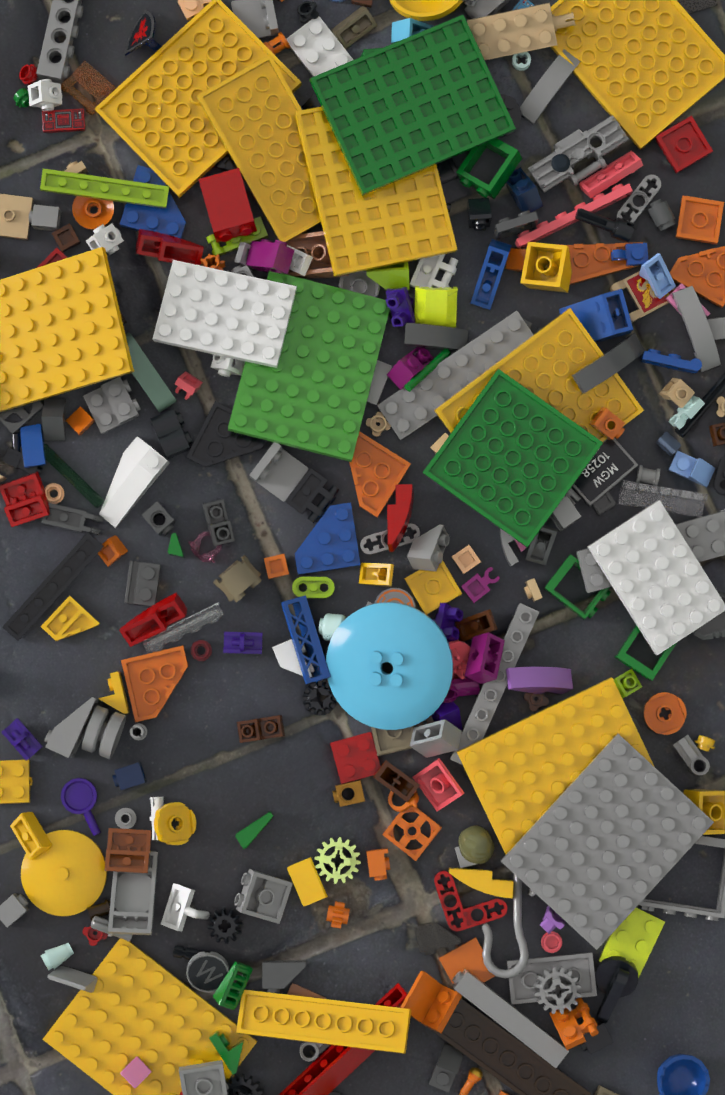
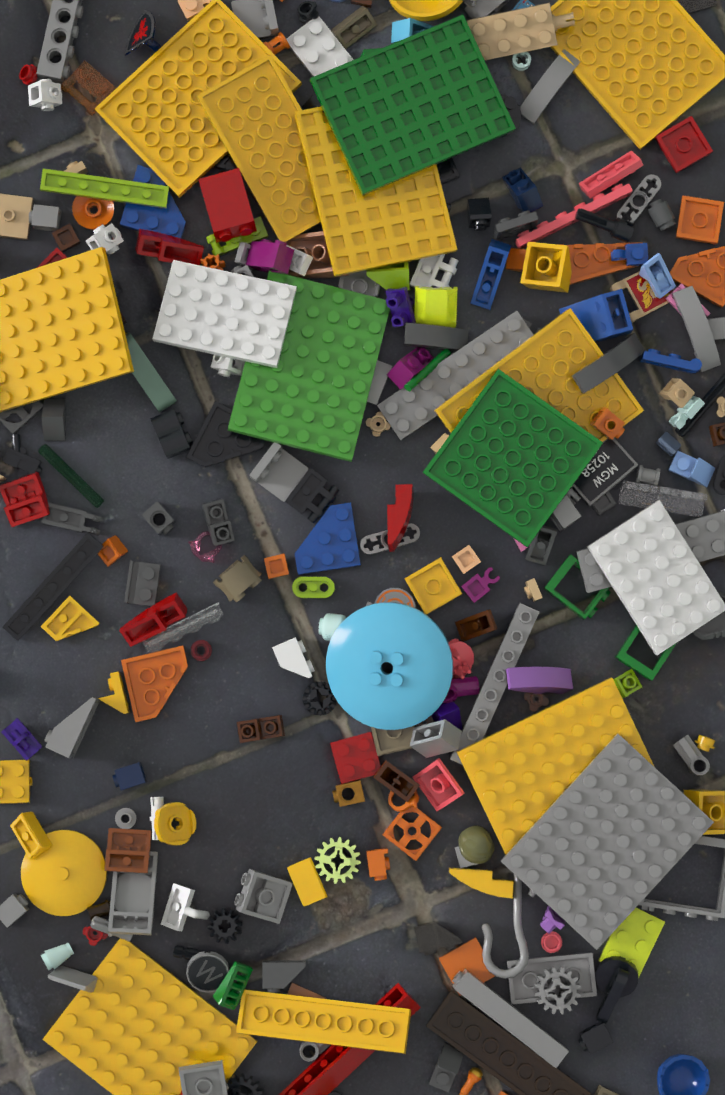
green plate [13,88,29,108] -> none
blue slope [20,424,47,468] -> none
tile [42,108,86,133] -> none
light nougat plate [44,483,65,504] -> none
dark purple piece [61,778,101,836] -> none
orange slope [65,406,95,436] -> none
light grey wheel [82,706,126,759] -> none
light grey plate [83,377,141,434] -> none
white wedge [99,436,170,528] -> none
bright pink slope [120,1056,152,1088] -> none
light grey pin [130,723,148,741] -> none
green slope [168,533,185,558] -> none
coral tile [175,371,203,400] -> none
green slope [209,1031,244,1075] -> none
dark purple hips [223,632,263,654] -> none
green slope [235,812,274,849] -> none
blue fence [281,595,331,684] -> none
orange gear [326,901,350,929] -> none
orange plate [349,431,411,518] -> none
yellow slope [359,563,394,587] -> none
orange bracket [401,971,462,1034] -> none
light grey slope [407,524,450,572] -> none
dark purple hips [432,603,463,642] -> none
red beam [434,870,507,932] -> none
green window [456,138,522,199] -> none
magenta brick [465,632,505,684] -> none
light grey slope [500,529,519,567] -> none
light grey piece [528,115,629,193] -> none
orange plate [549,998,599,1050] -> none
orange plate [643,692,687,735] -> none

